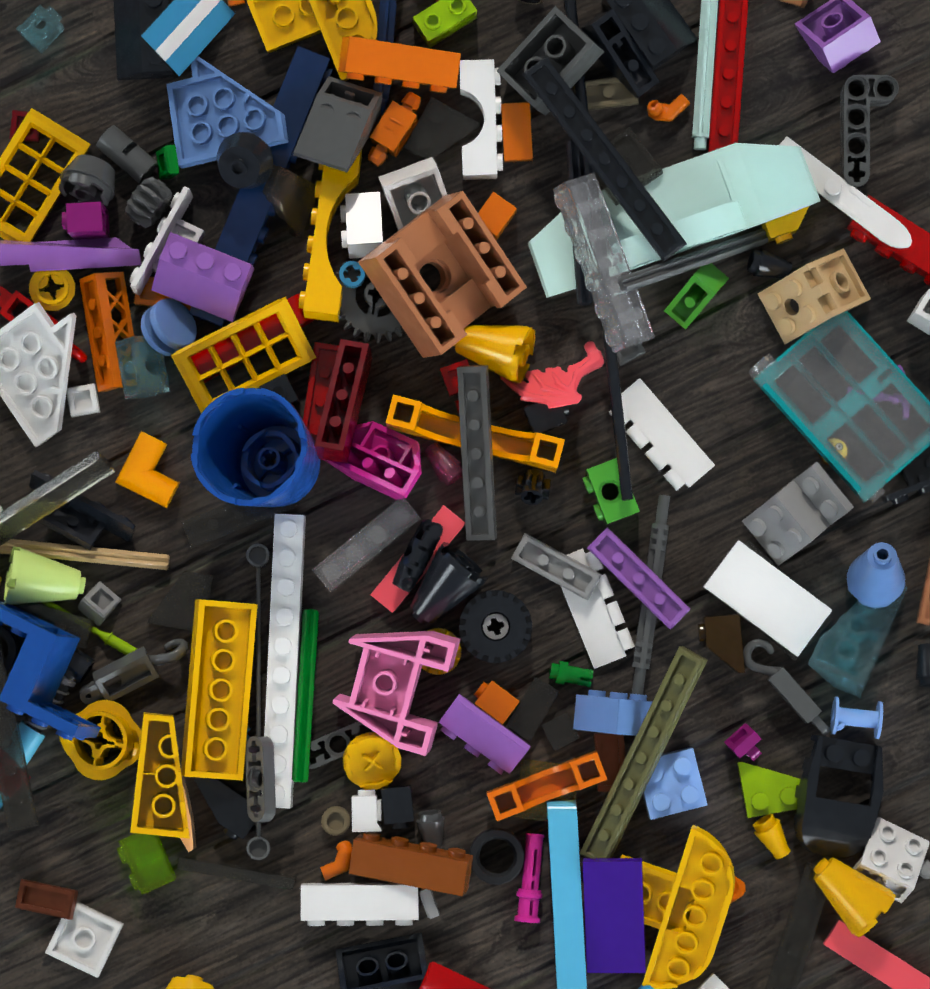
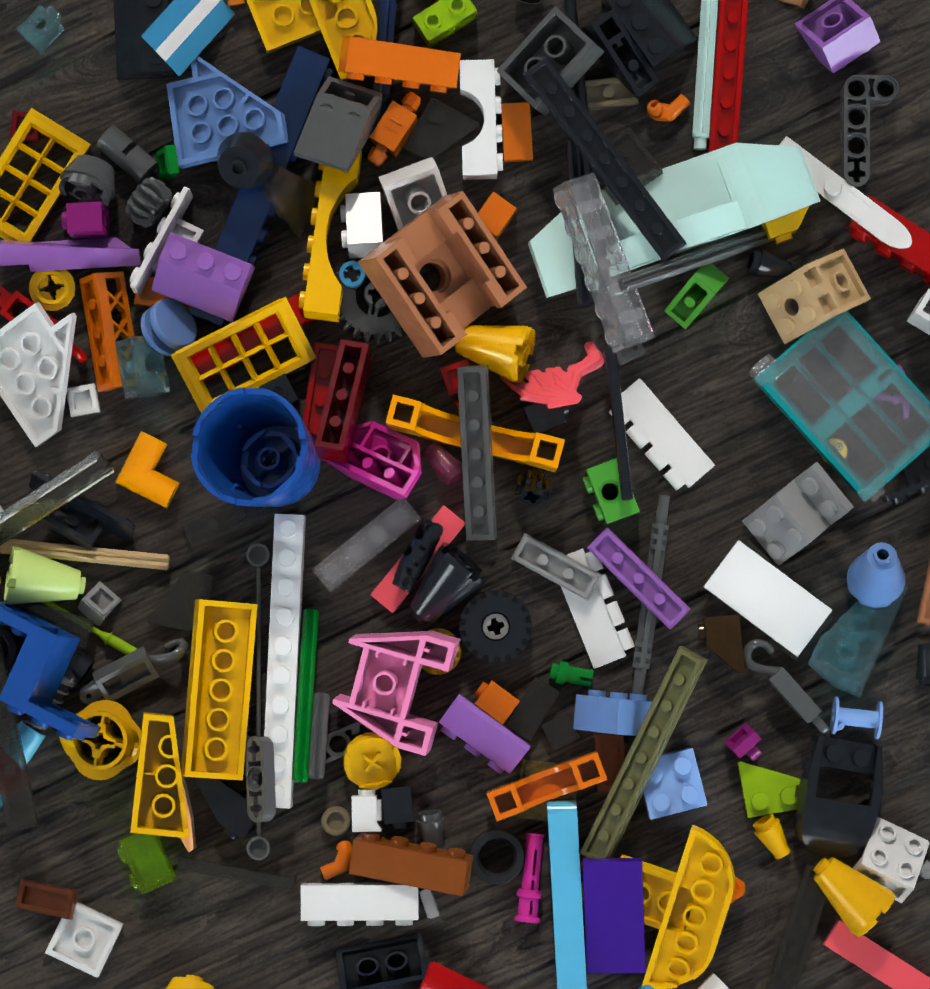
none -> dark grey axle [308,692,330,779]

